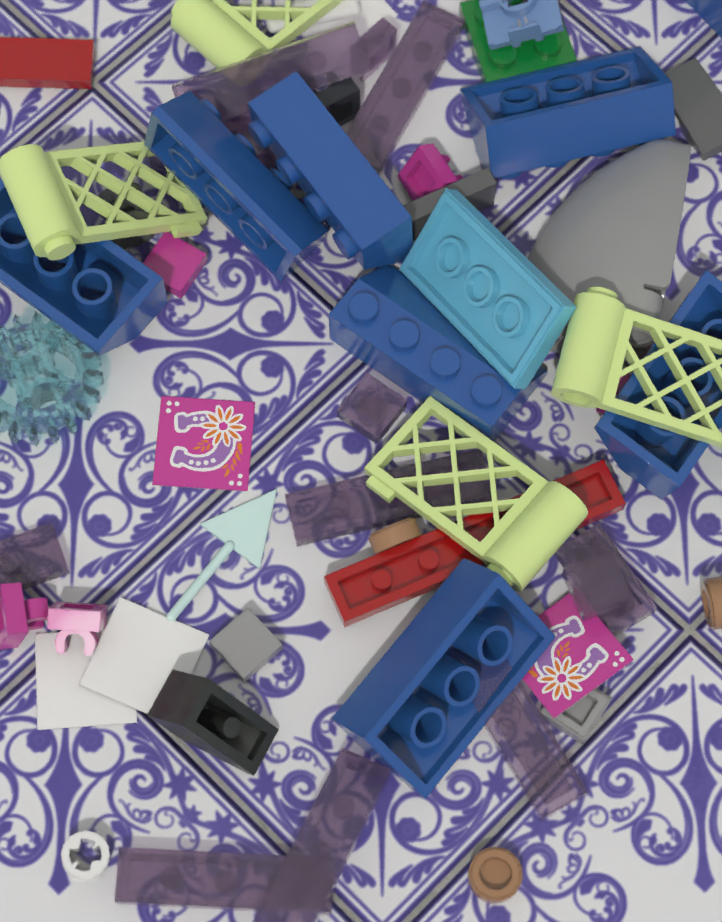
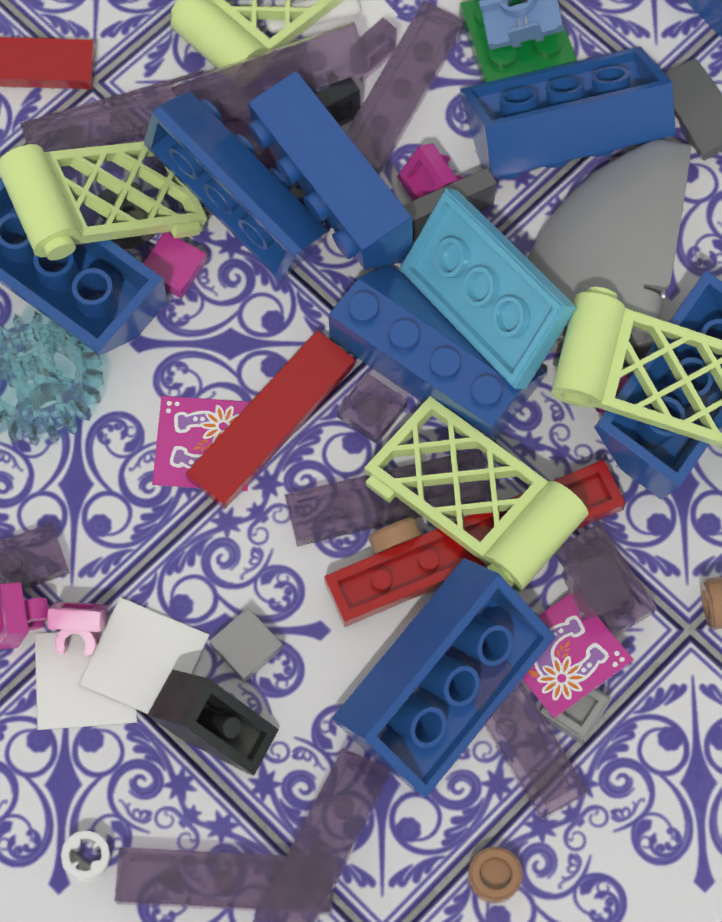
light aqua piece [167,489,277,621] -> none
none -> clear purple tile [20,70,217,152]
none -> red tile [186,330,355,509]

